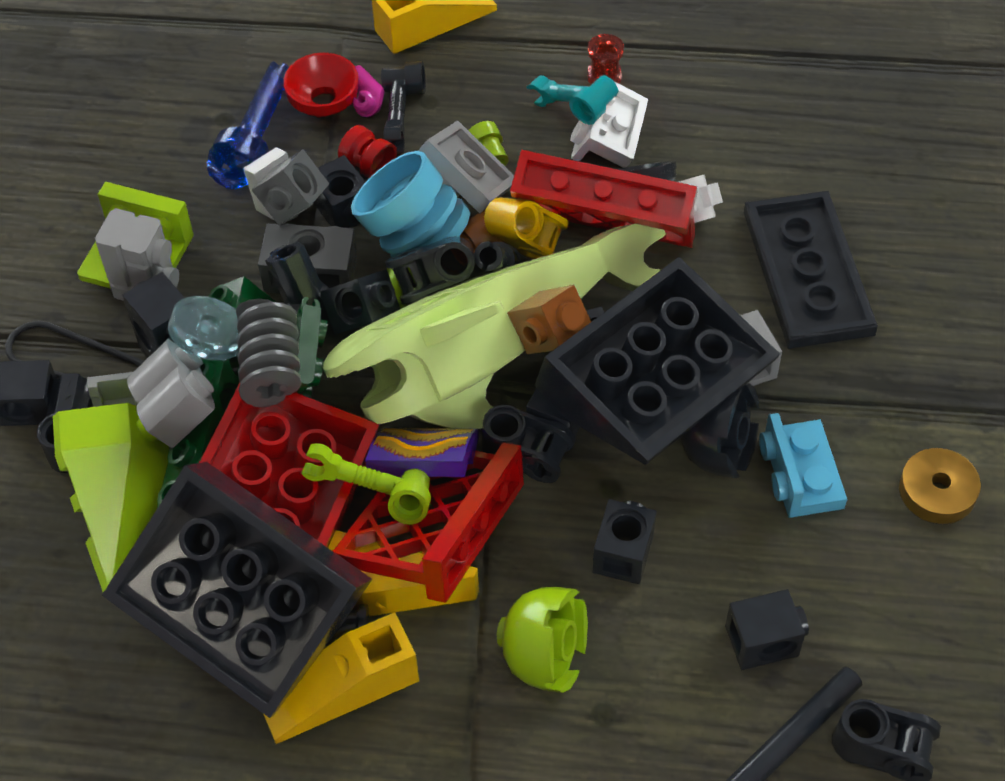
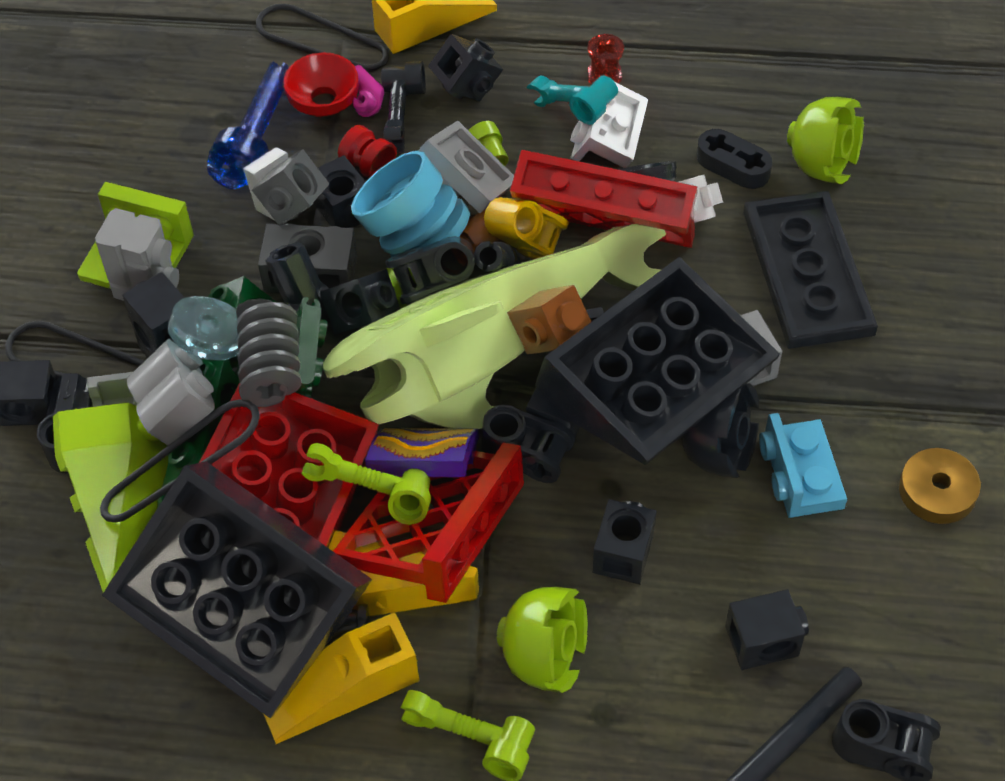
none -> black piece [100,399,260,523]
none -> black piece [256,3,389,71]
none -> lime brick [400,690,535,781]
none -> black brick [428,34,504,101]
none -> black beam [697,129,772,189]
none -> lime cylinder [787,97,864,184]

